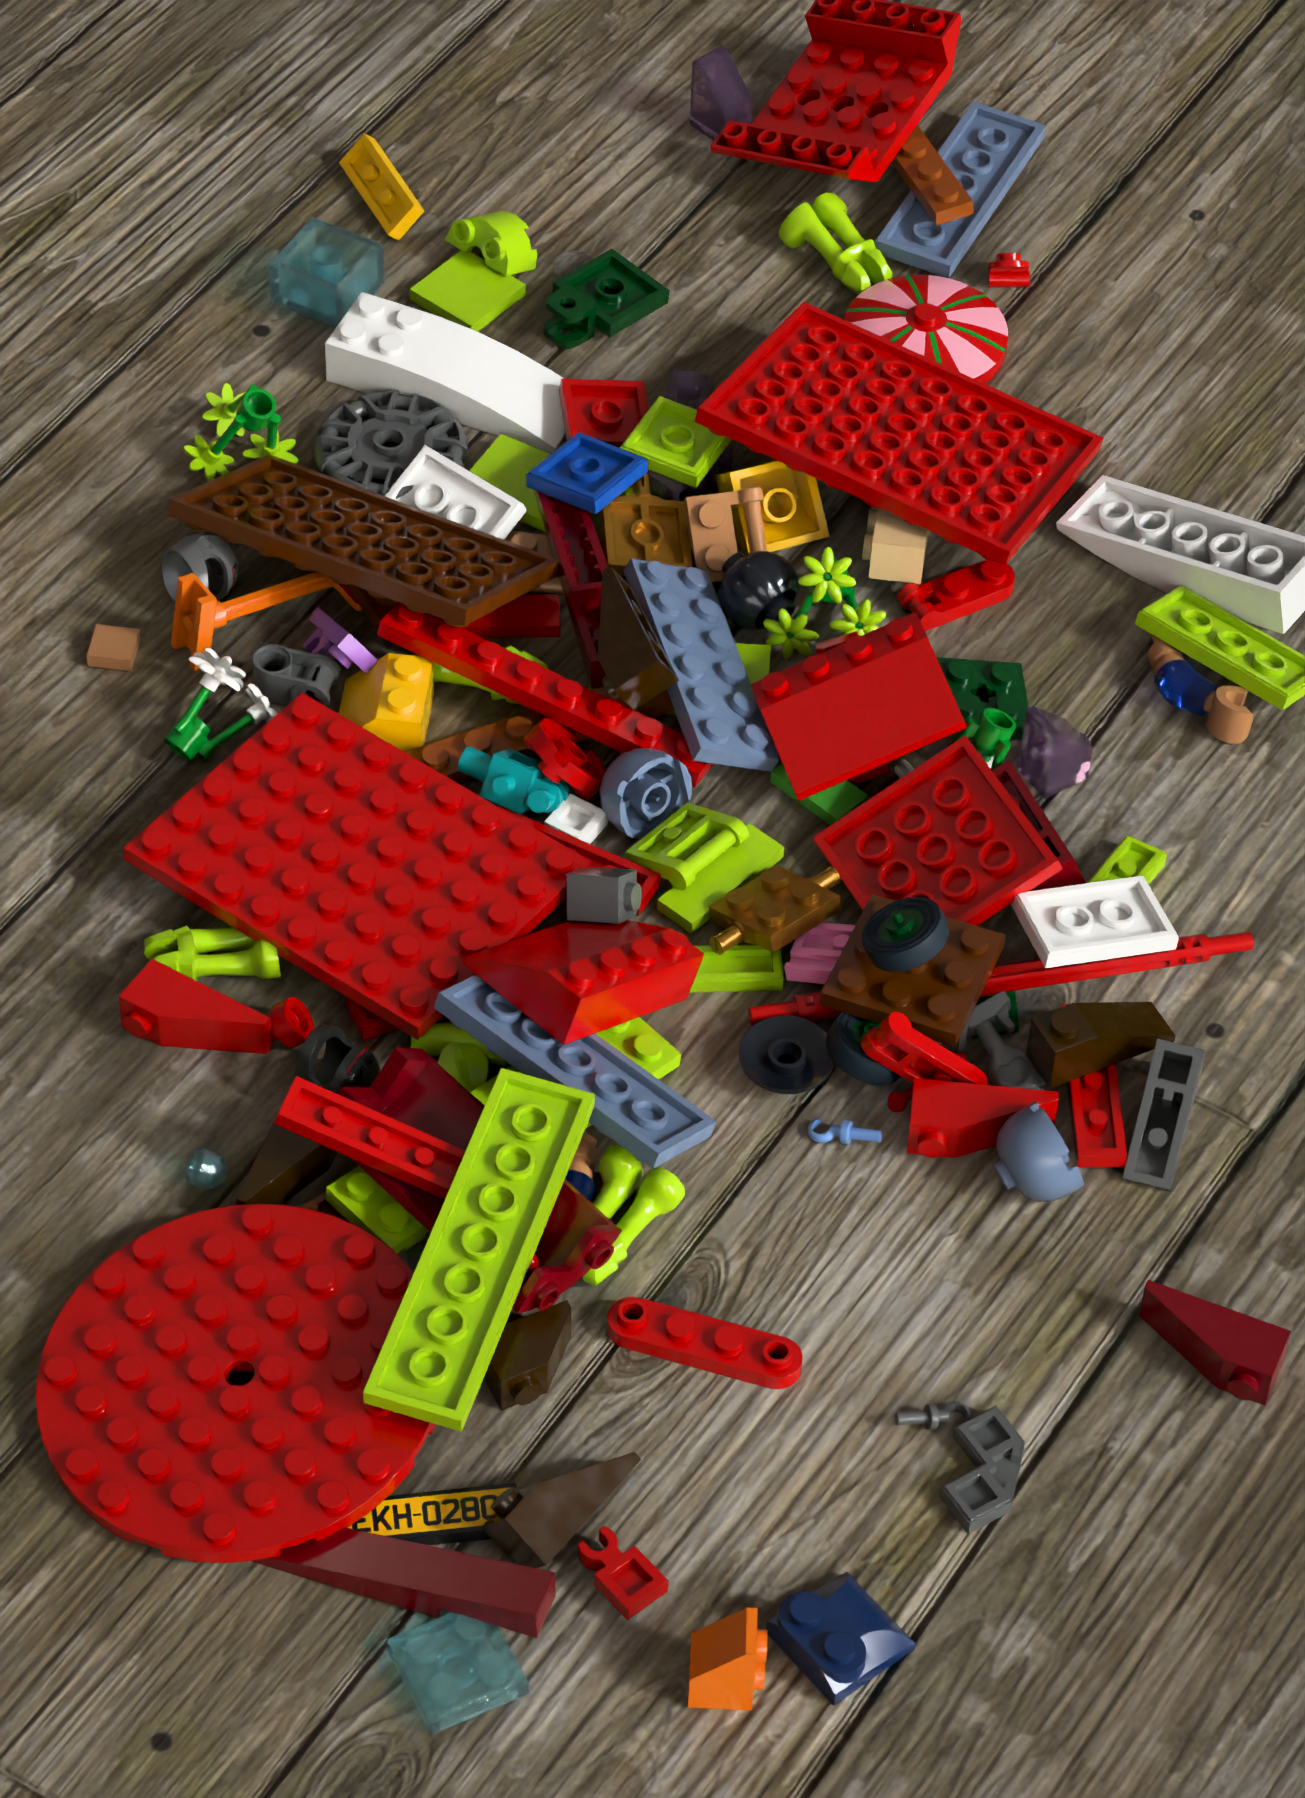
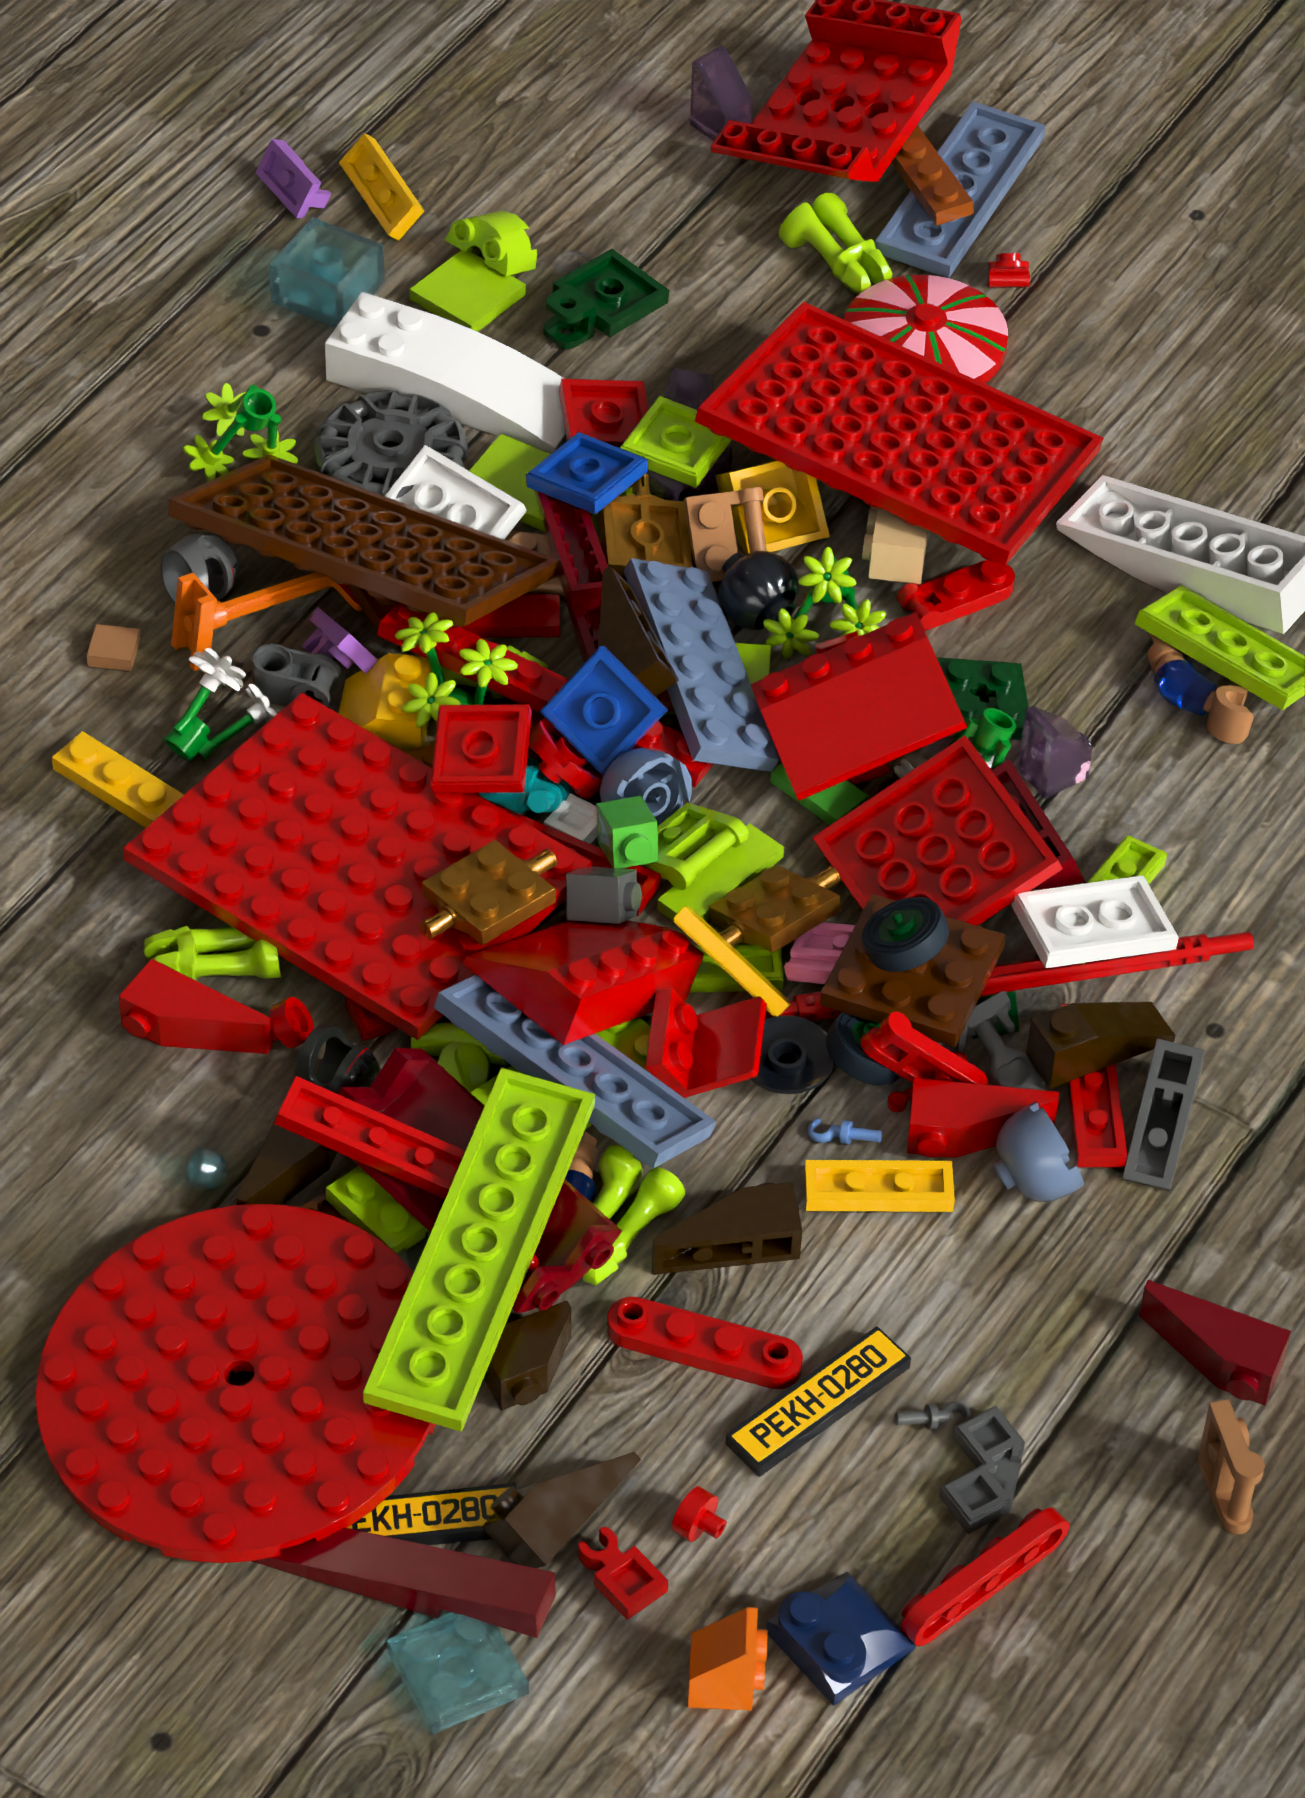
none -> yellow plate [52,731,184,828]
none -> medium lavender plate [255,139,332,219]
none -> lime plant [395,612,518,728]
none -> pearl gold plate [419,840,557,945]
none -> red plate [430,704,532,793]
none -> blue tile [539,646,668,776]
none -> bright green brick [596,795,659,868]
none -> red bracket [645,988,767,1098]
none -> dark brown slope [652,1182,802,1275]
none -> red tile [672,1486,727,1542]
none -> yellow tile [673,907,791,1017]
none -> tile [725,1326,911,1477]
none -> yellow plate [804,1160,955,1212]
none -> red plate [901,1507,1070,1647]
none -> medium nougat plate [1197,1399,1265,1534]

